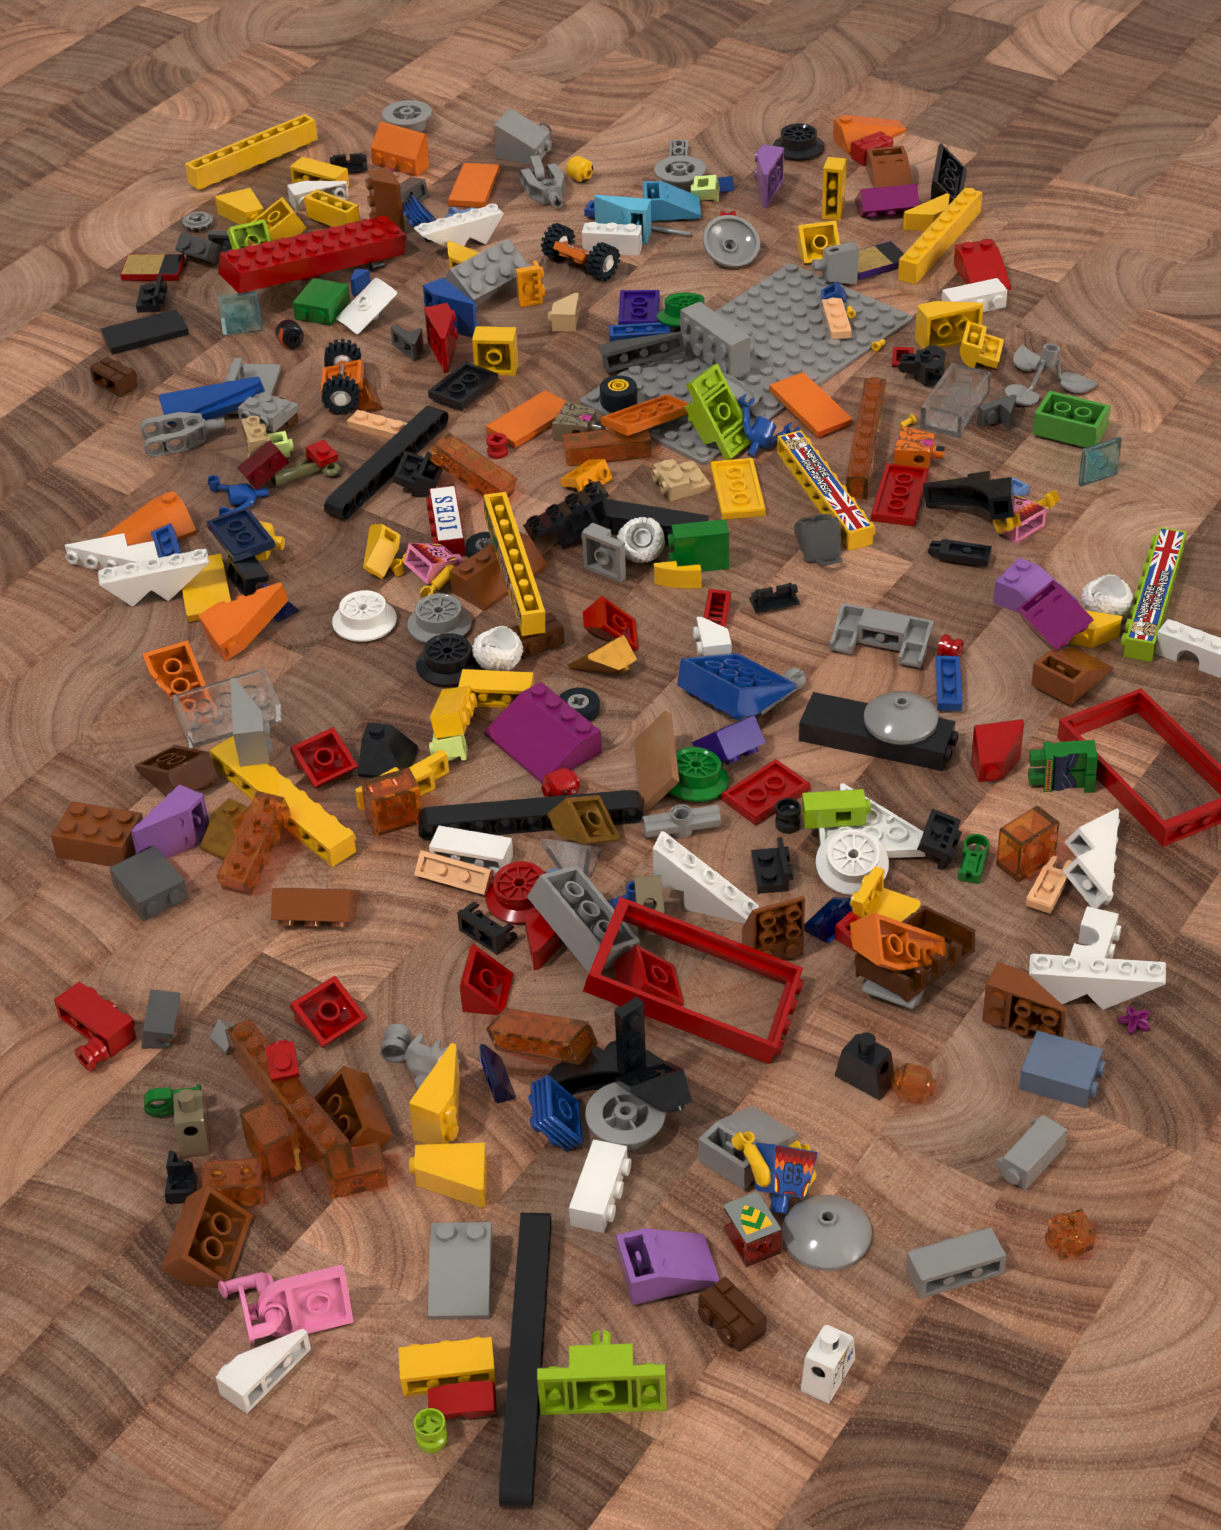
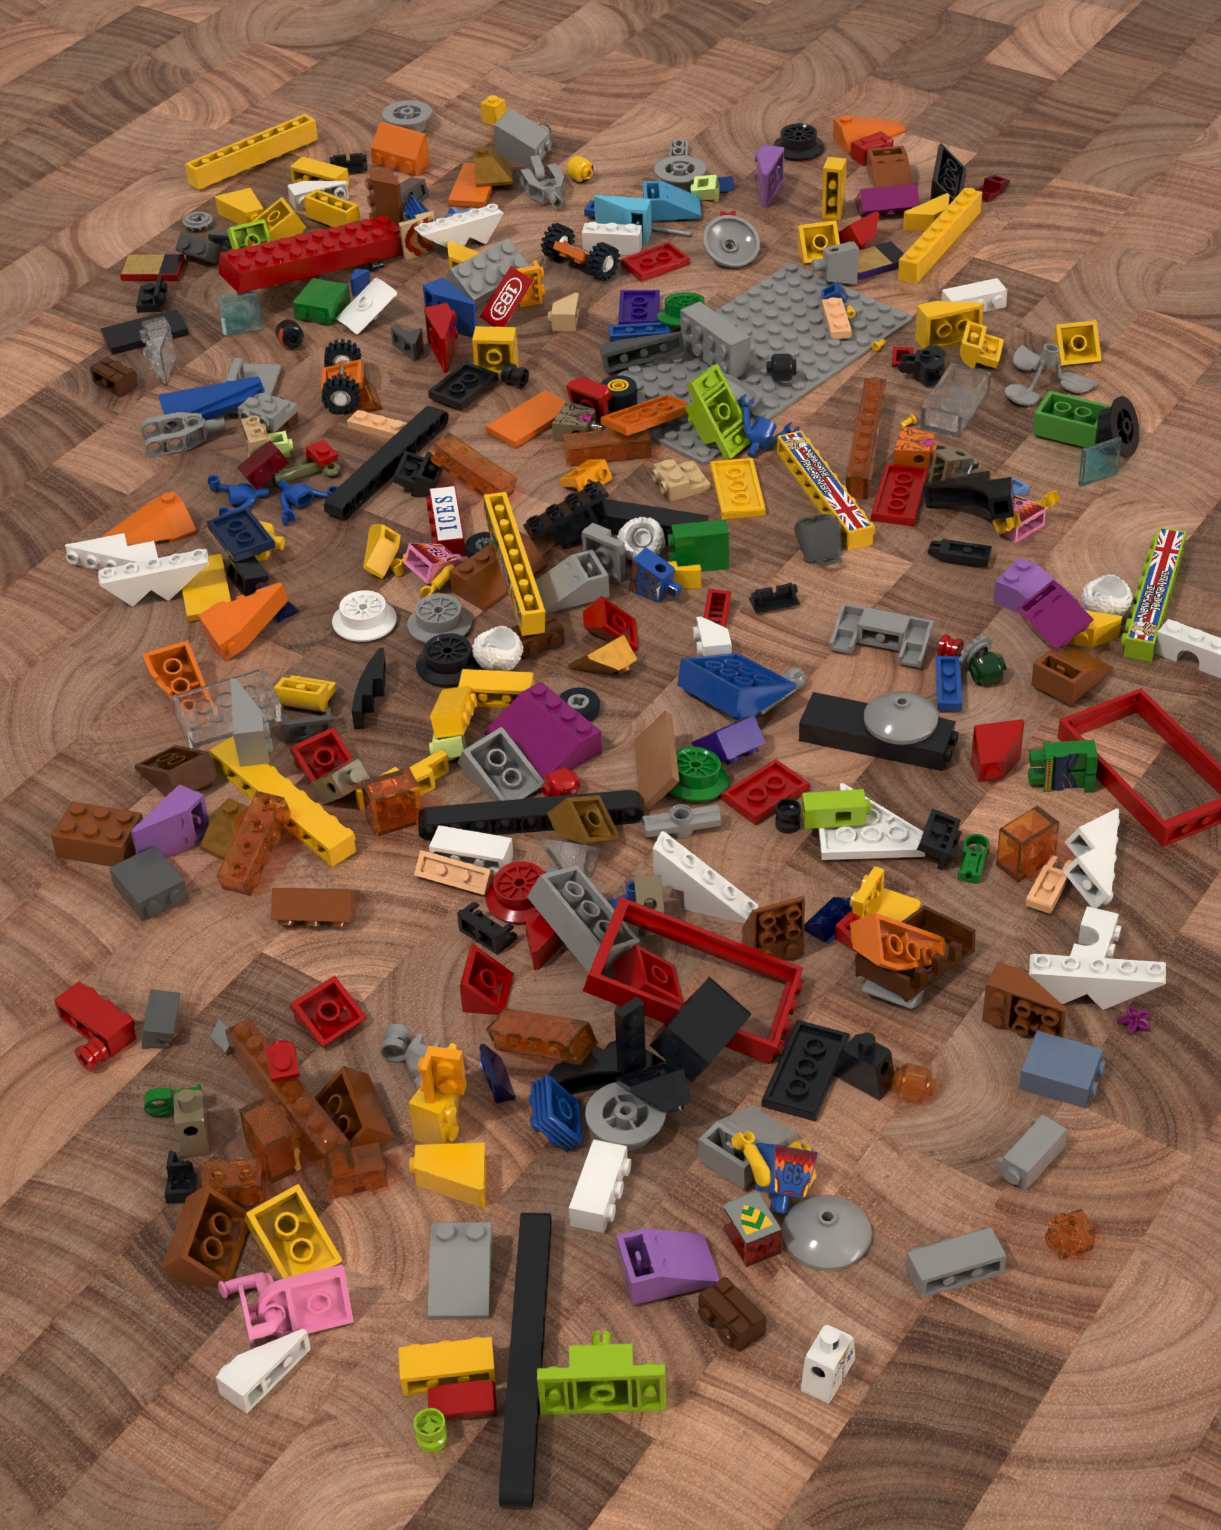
blue plate [151,523,182,558] -> none
black slope [358,722,418,779] -> none
red wheel [486,433,508,459] -> none
black bracket [751,837,793,894] -> none
orange tile [769,372,853,438] -> none
white piece [816,829,889,896] -> none
red slope [954,239,1011,290] -> none
dark grey slope [977,394,1017,430] -> none
none -> clear slope [139,316,176,386]
none -> yellow slope [245,1184,343,1279]
none -> yellow brick [273,675,337,712]
none -> blue piece [278,480,338,526]
none -> dark grey hinge [282,707,333,743]
none -> dark tan torso [311,758,370,805]
none -> black slope [352,647,386,729]
none -> slope [399,211,439,261]
none -> light orange bracket [418,1045,467,1103]
none -> light grey slope [458,727,544,801]
none -> pearl gold slope [473,147,513,187]
none -> red sticker [479,266,533,327]
none -> yellow brick [481,95,506,126]
none -> black wheel [501,363,529,388]
none -> light grey slope [535,549,610,614]
none -> red slope [566,377,612,422]
none -> red tile [621,242,690,282]
none -> blue torso [629,547,682,603]
none -> black slope [649,977,751,1083]
none -> black tile [761,1020,850,1122]
none -> black head [766,354,797,381]
none -> red slope [838,211,879,250]
none -> dark tan torso [928,448,979,482]
none -> light grey gear [959,635,992,668]
none -> dark green head [969,652,1007,687]
none -> dark red slope [974,175,1010,201]
none -> yellow slope [1053,320,1102,366]
none -> black piece [1097,396,1139,457]

